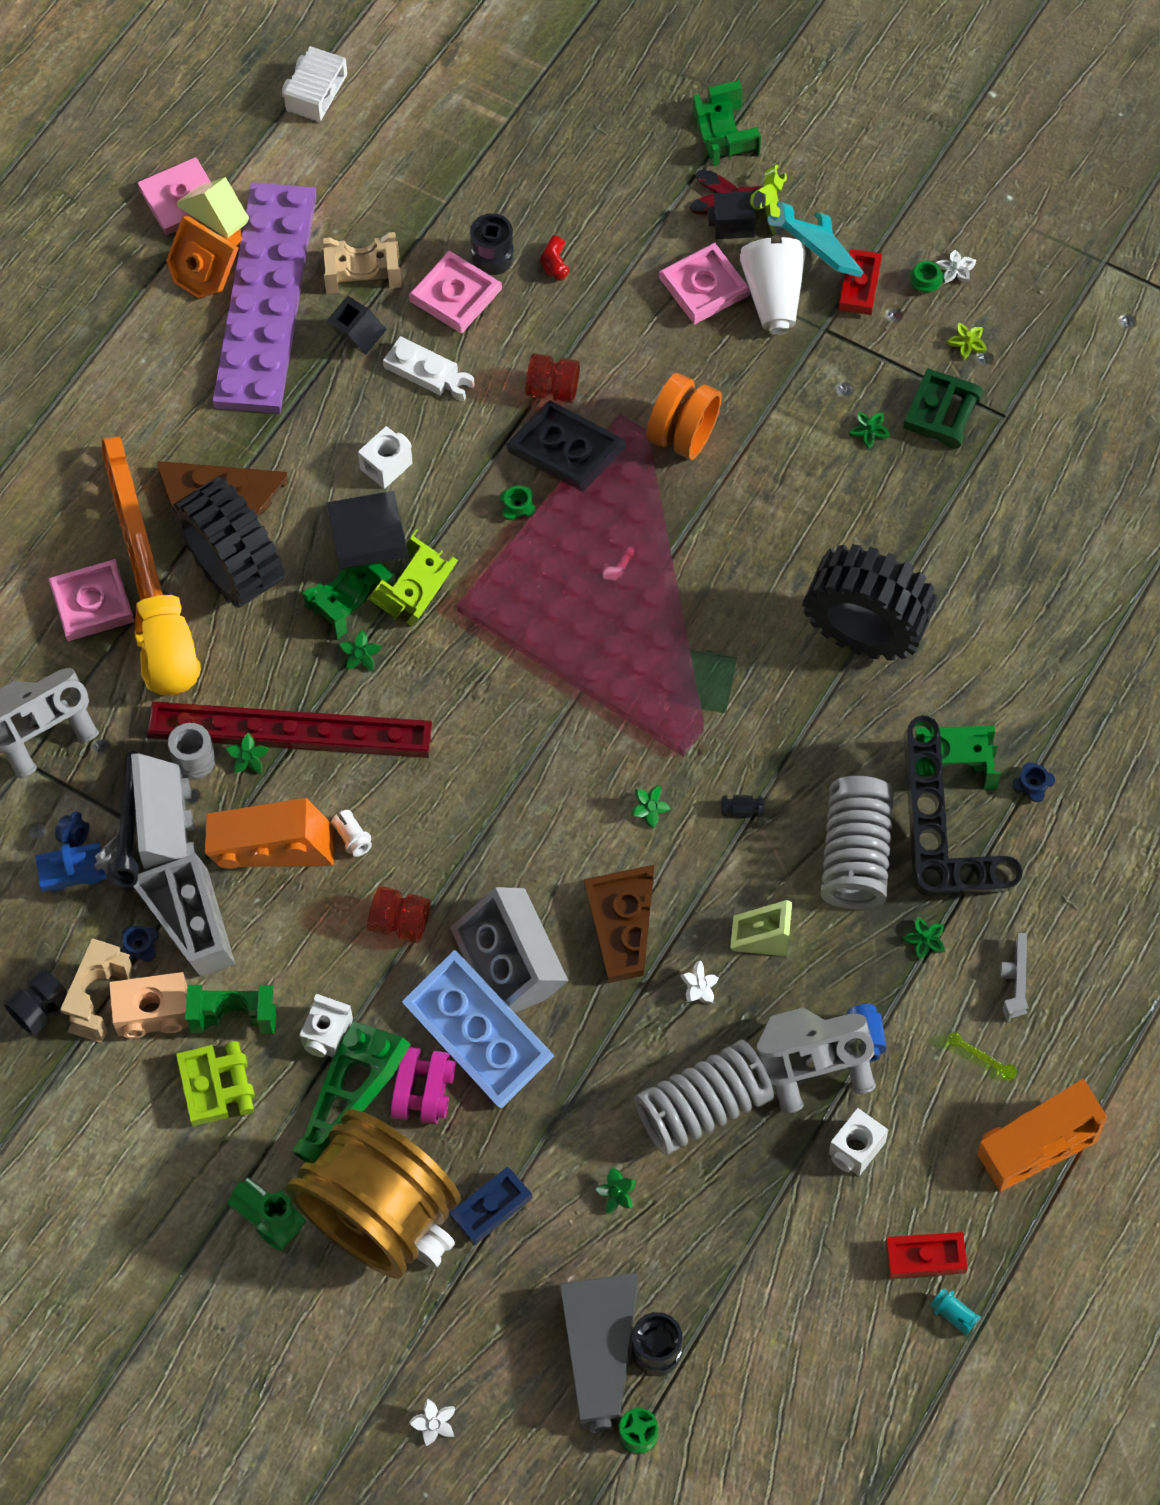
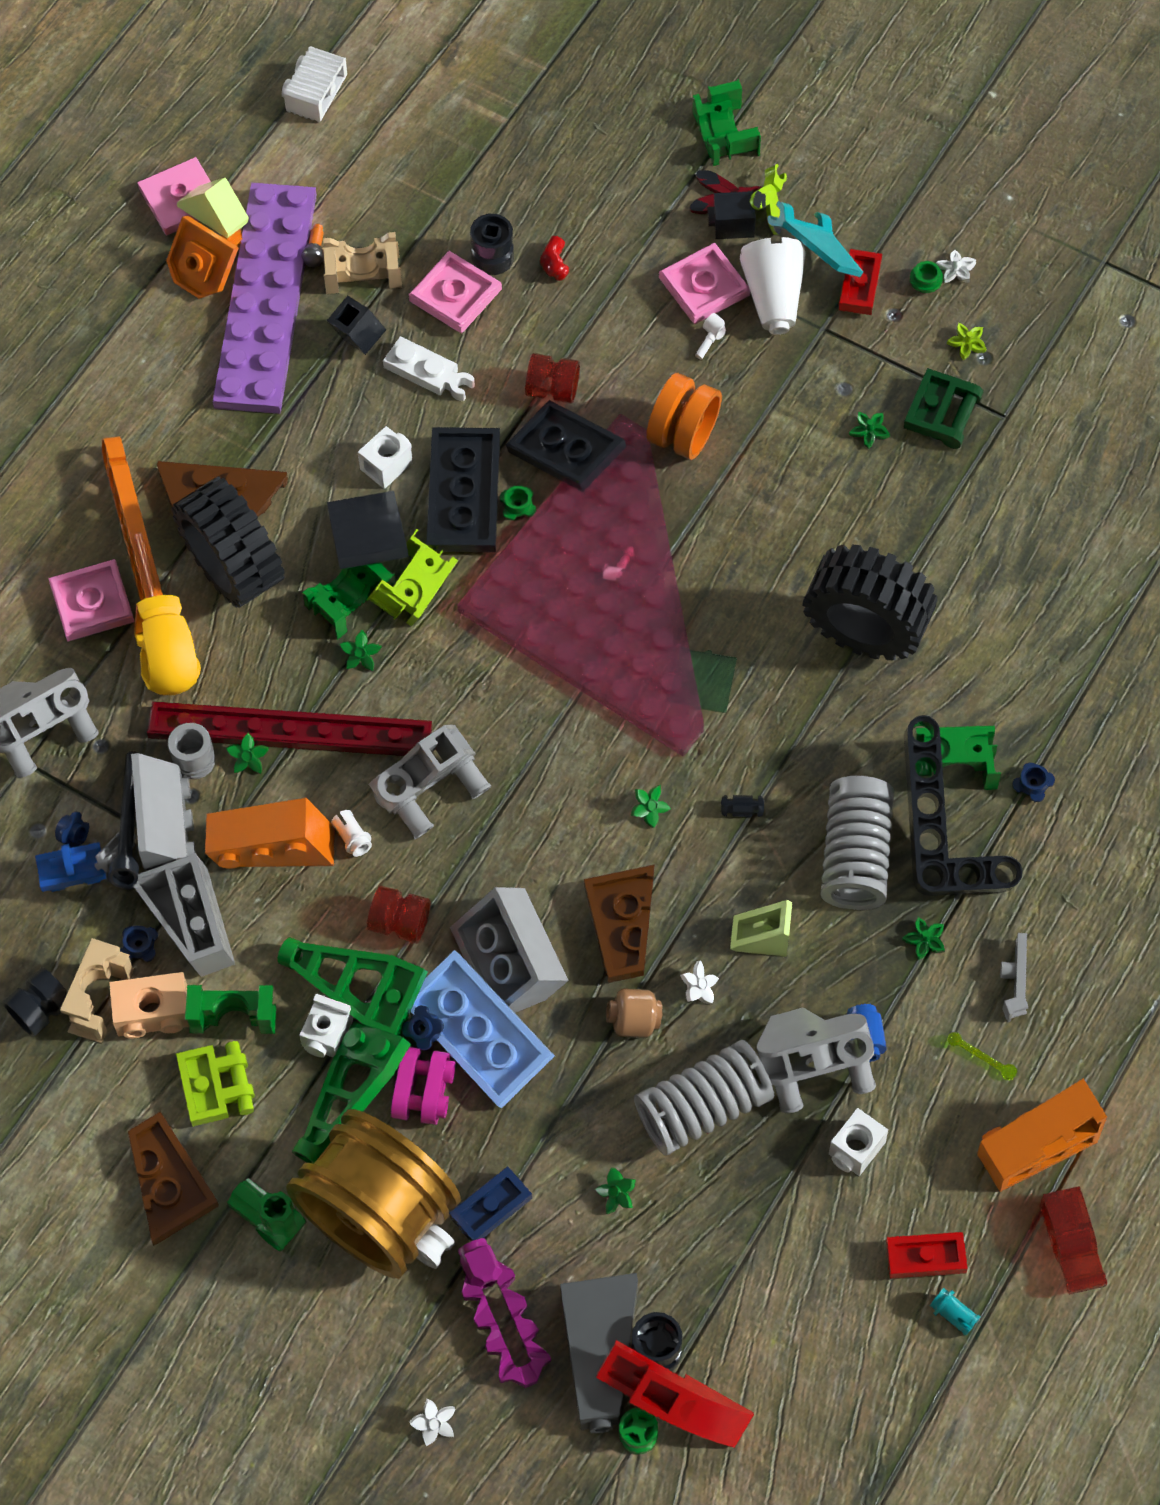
none -> reddish brown wing [128,1112,219,1246]
none -> green plate [277,937,428,1036]
none -> flat silver piece [301,224,324,267]
none -> light grey piece [368,725,491,839]
none -> dark blue plate [402,1005,444,1050]
none -> black plate [426,427,500,552]
none -> magenta sword [458,1238,551,1388]
none -> red slope [596,1340,754,1448]
none -> medium nougat head [606,988,662,1038]
none -> white hand [695,313,726,360]
none -> clear red piece [1039,1186,1107,1295]

